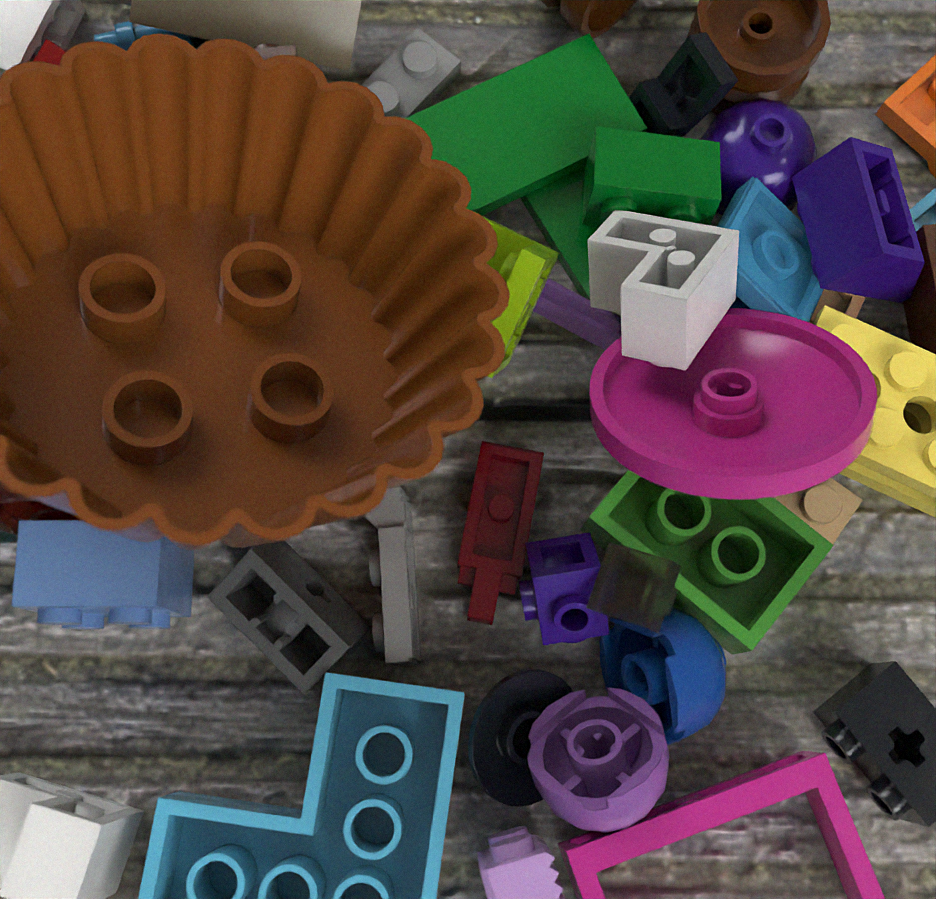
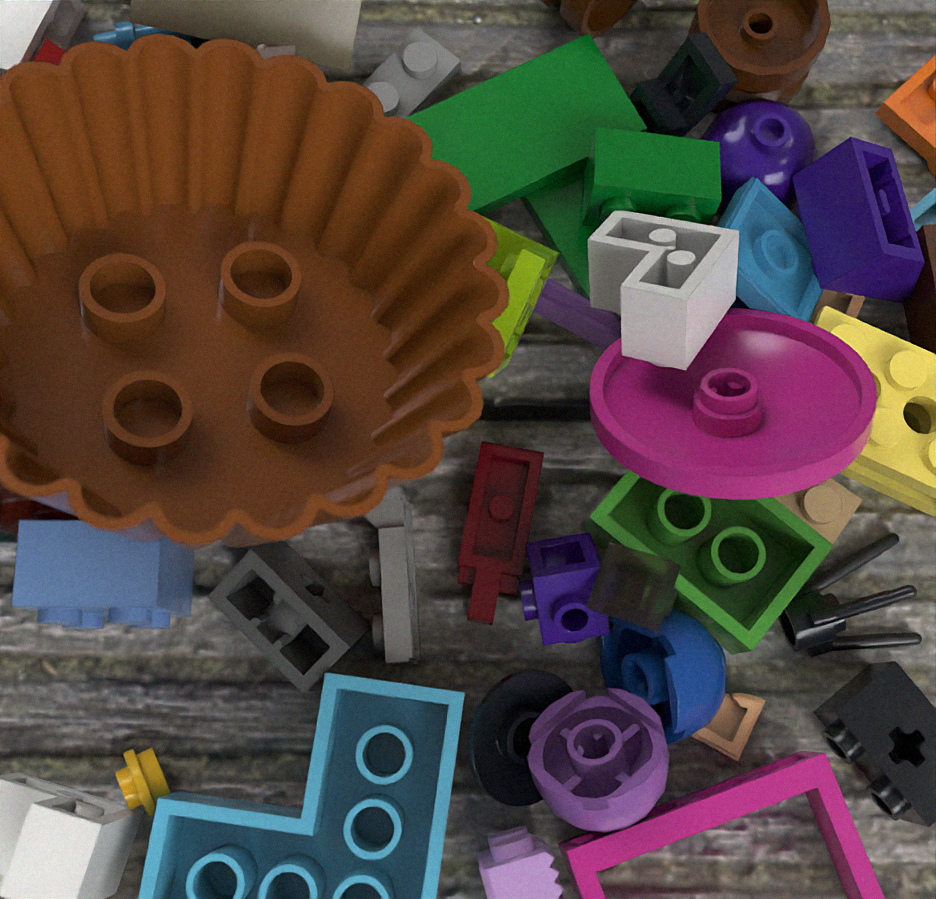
none -> yellow plate [115,748,171,817]
none -> light nougat tile [689,693,766,761]
none -> black plant [778,533,922,658]

